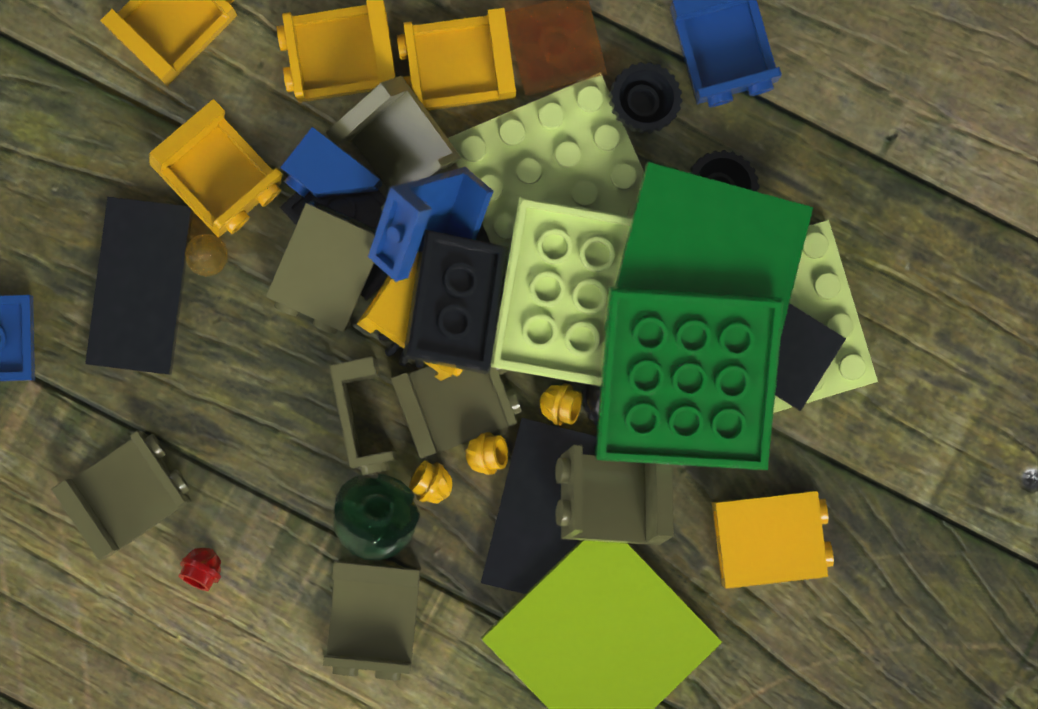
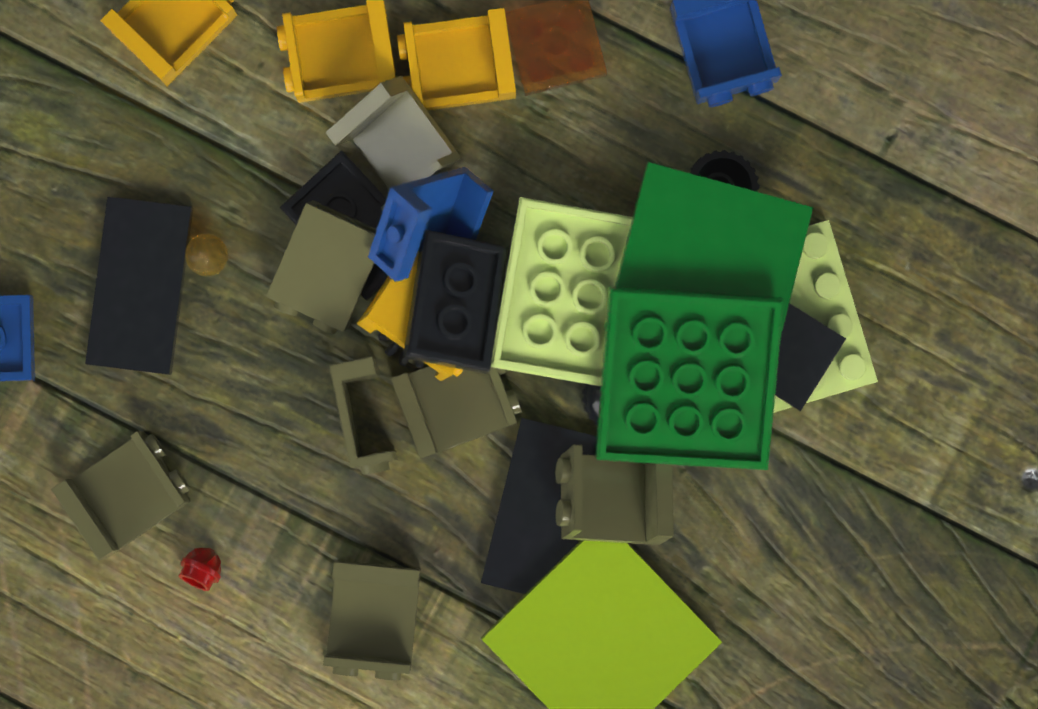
yellow panel [149,98,283,238] -> none
blue slope [281,127,383,199] -> none
clear green cylinder [333,474,420,560] -> none
yellow plate [409,460,452,504] -> none
yellowish green plate [447,73,644,277] -> none
yellow plate [465,432,508,475] -> none
yellow plate [540,383,582,426] -> none
black hat [609,62,683,134] -> none
yellow panel [712,491,834,589] -> none

